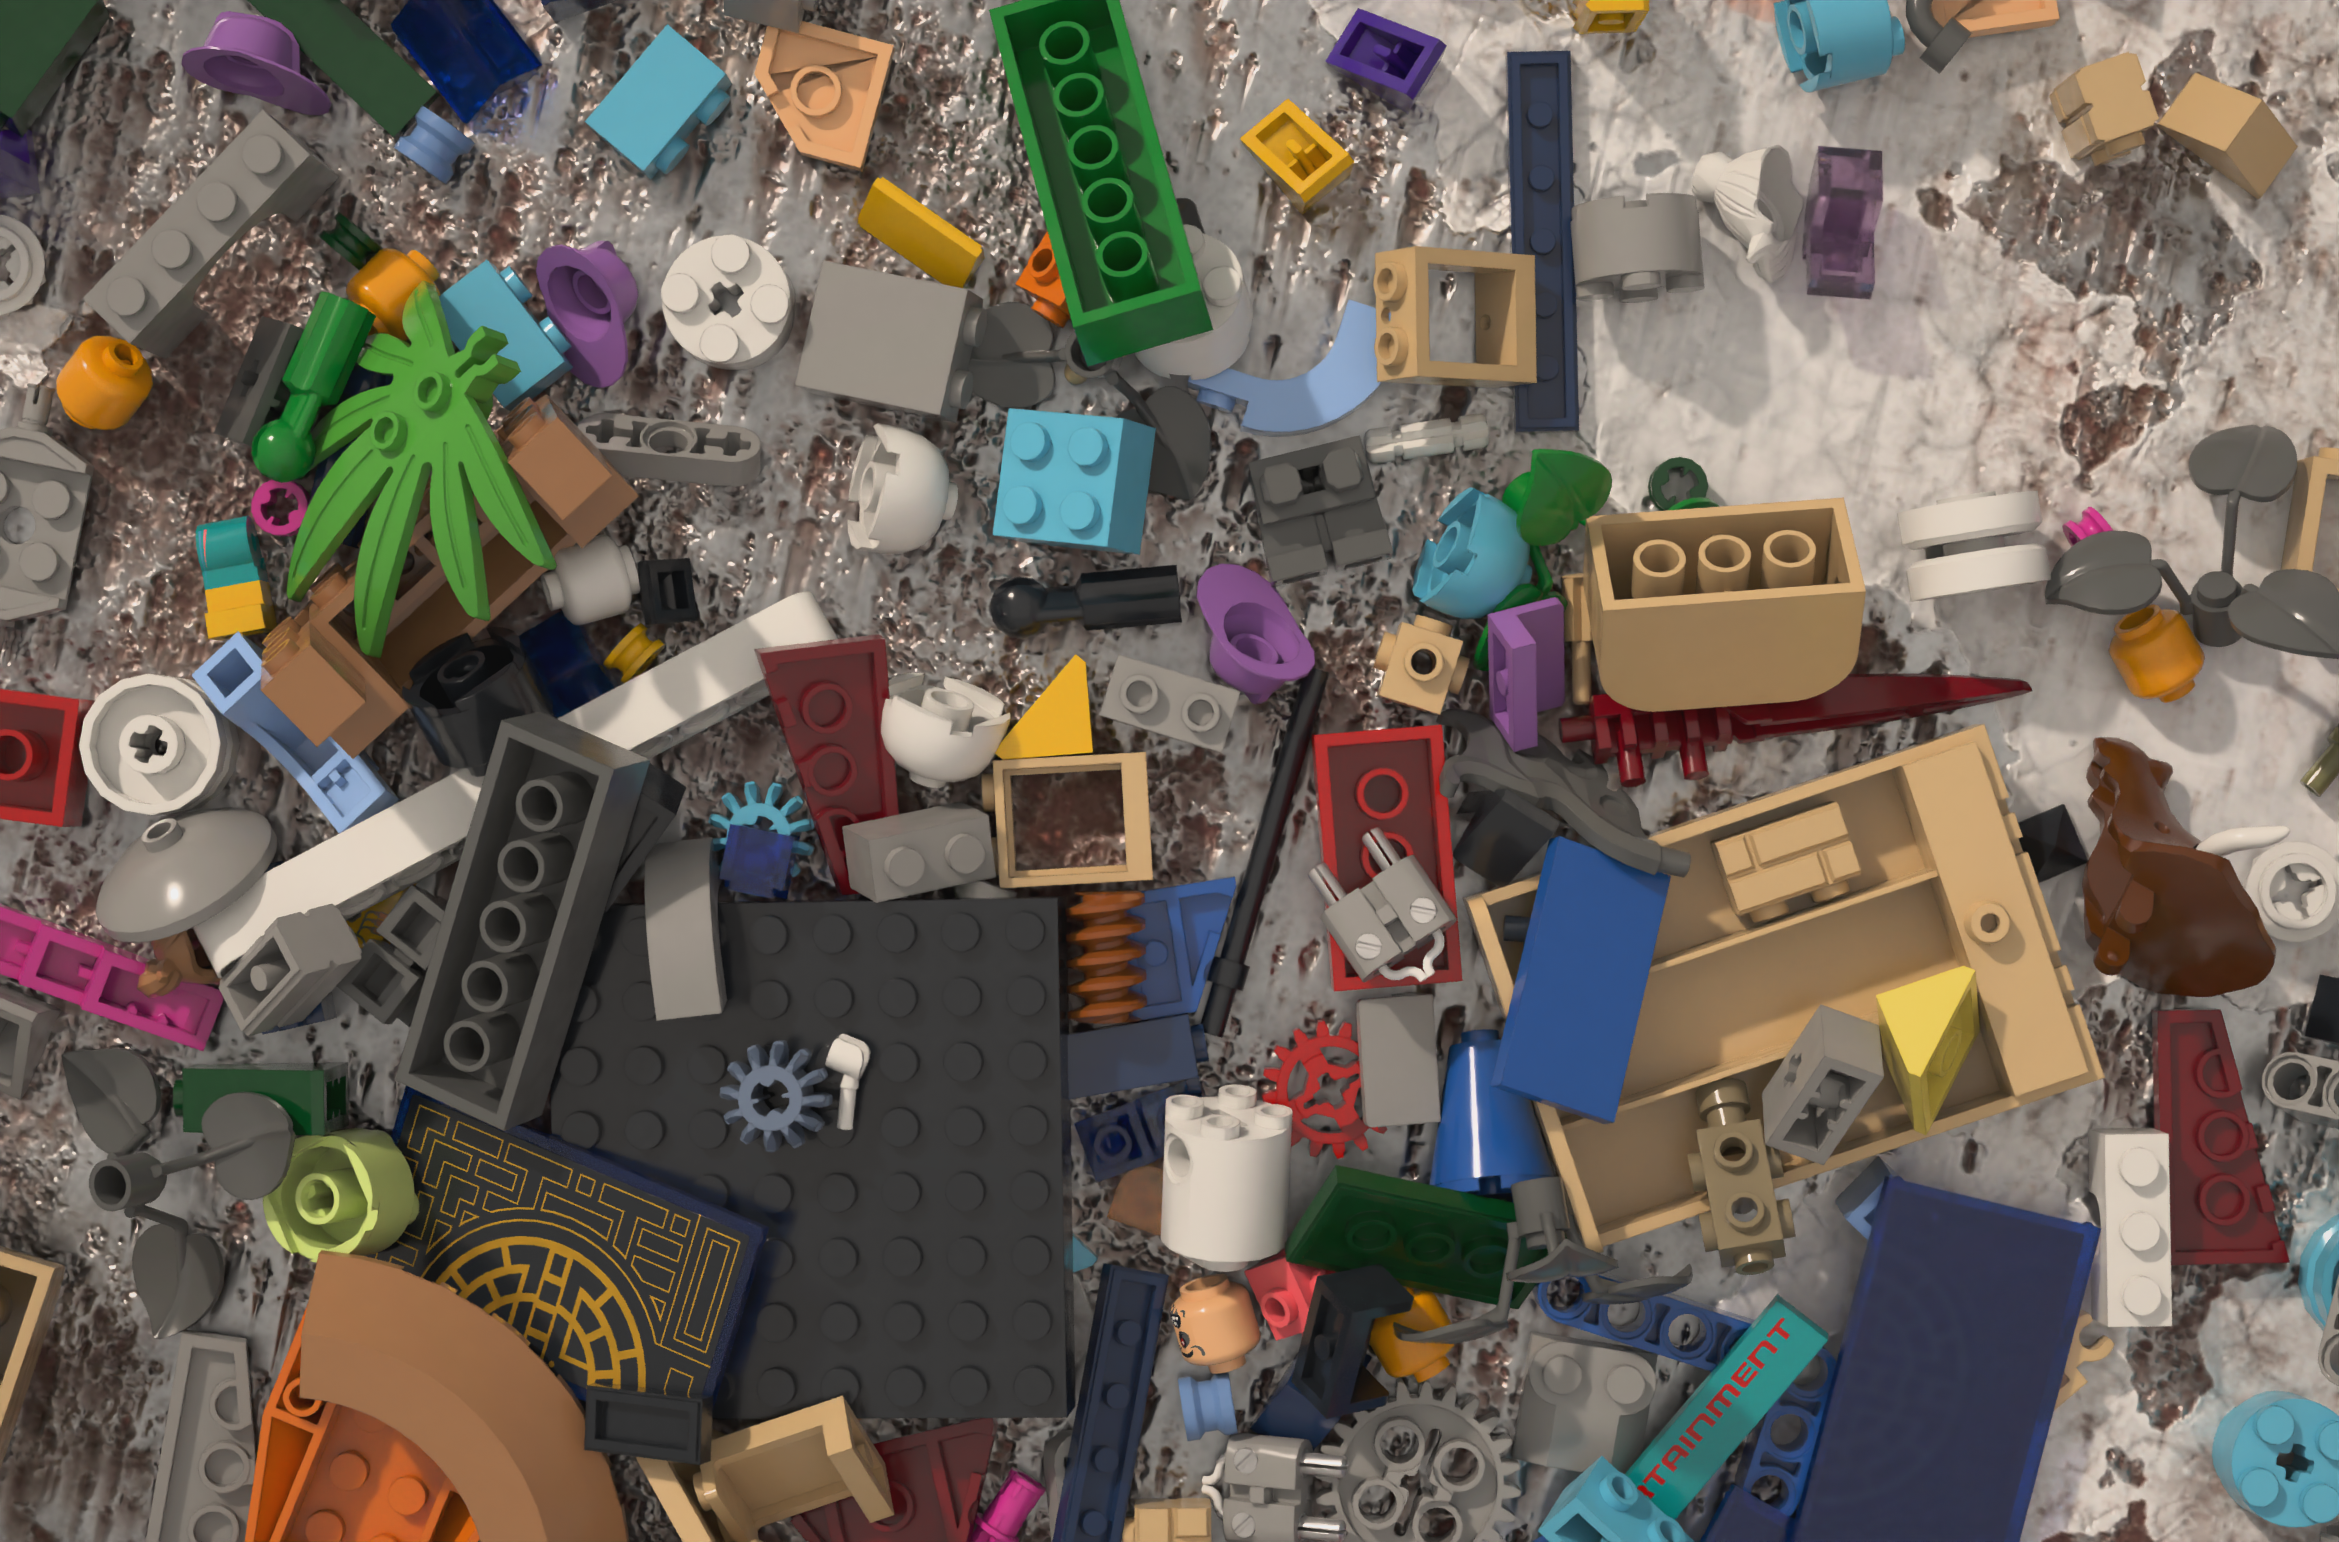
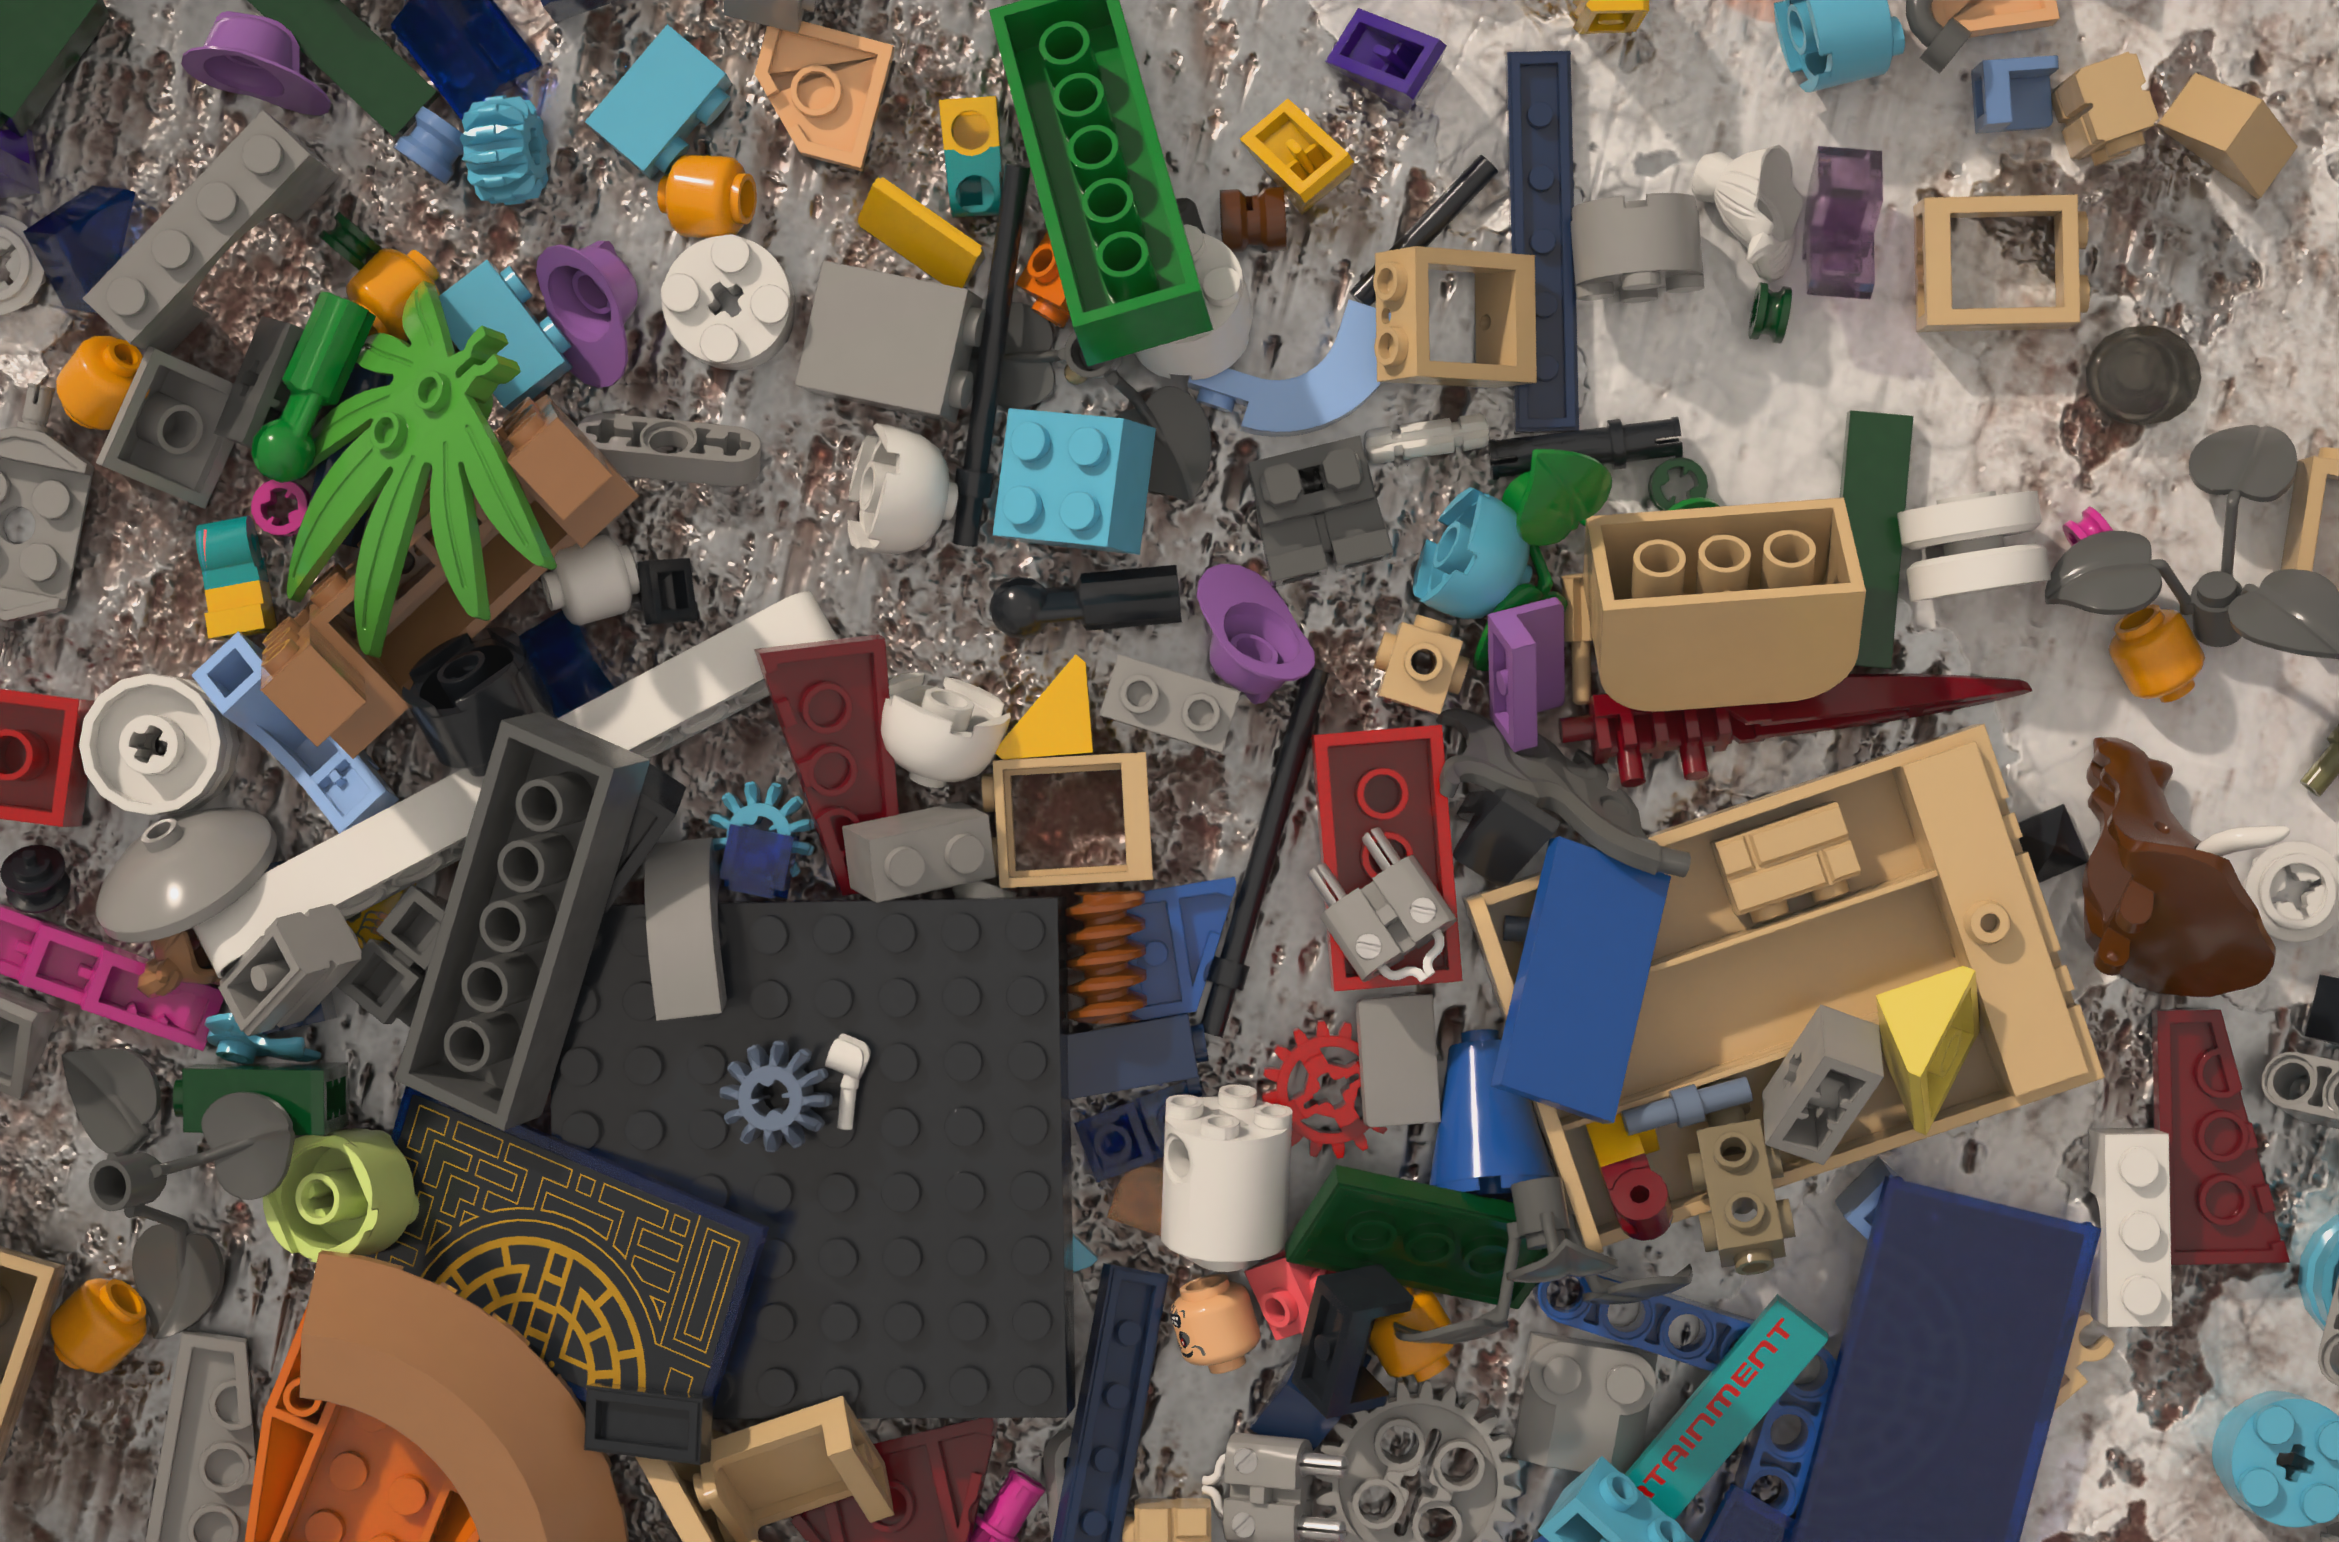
yellow bush [603,623,665,683] -> none
medium blue wheel [1178,1372,1238,1441] -> none
none -> black wheel [0,845,71,913]
none -> clear blue slope [23,185,136,315]
none -> light orange head [50,1278,147,1374]
none -> light grey slope [96,346,235,509]
none -> medium azure plate [204,1013,322,1064]
none -> medium azure gear [460,95,551,205]
none -> light orange head [657,155,757,238]
none -> leg [939,96,1002,218]
none -> black bar [952,164,1031,547]
none -> reddish brown wheel [1220,187,1287,253]
none -> black bar [1349,155,1498,306]
none -> black pin [1488,416,1683,480]
none -> dark red leg [1586,1113,1673,1241]
none -> sand blue bar [1621,1076,1753,1136]
none -> dark green bush [1748,282,1792,344]
none -> dark green tile [1839,410,1914,669]
none -> tan window [1913,194,2090,332]
none -> medium blue panel [1971,55,2059,134]
none -> clear smoke hat [2085,326,2202,427]

